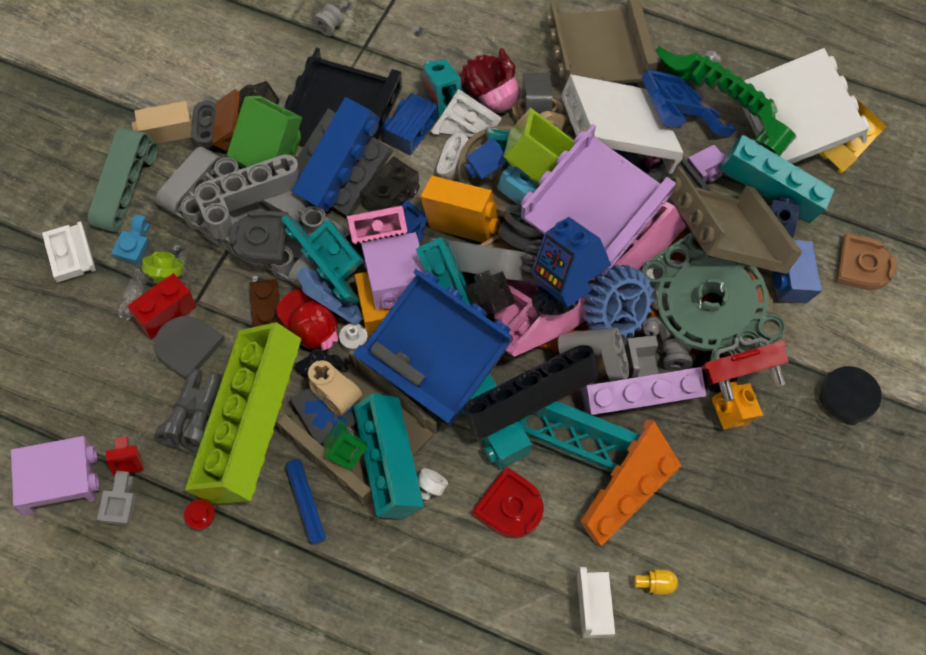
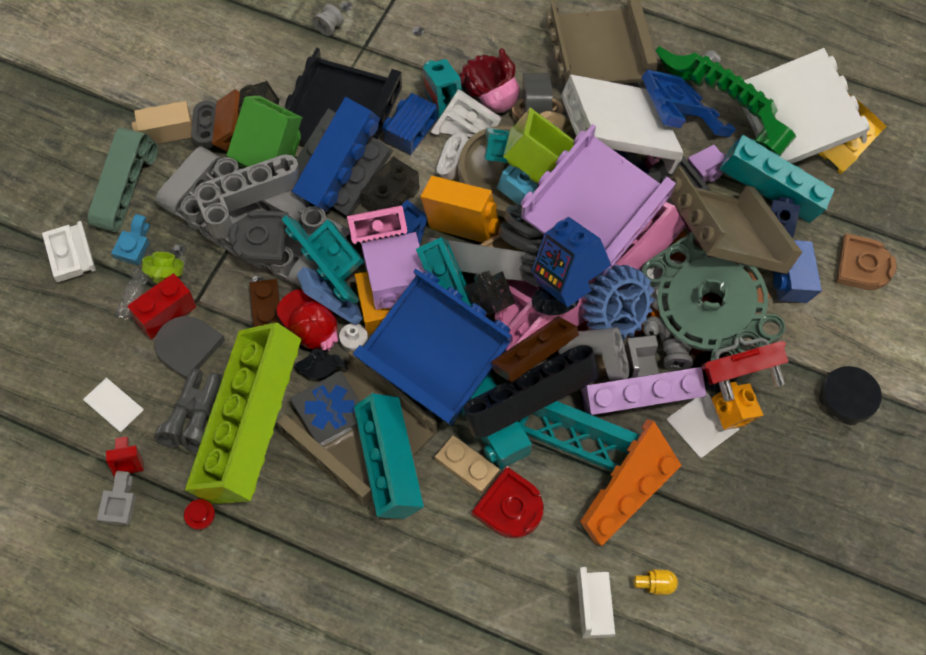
lavender panel [11,436,100,516] -> none
blue axle [286,459,326,545] -> none
tan piece [308,360,363,417] -> none
green panel [323,419,368,471] -> none
dark grey plate [371,341,426,387] -> none
white tile [417,468,448,500] -> none
blue brick [464,137,508,181] -> none
none -> white sticker [83,378,144,432]
none -> tan plate [435,435,500,496]
none -> reddish brown plate [491,316,579,382]
none -> white sticker [667,392,739,458]

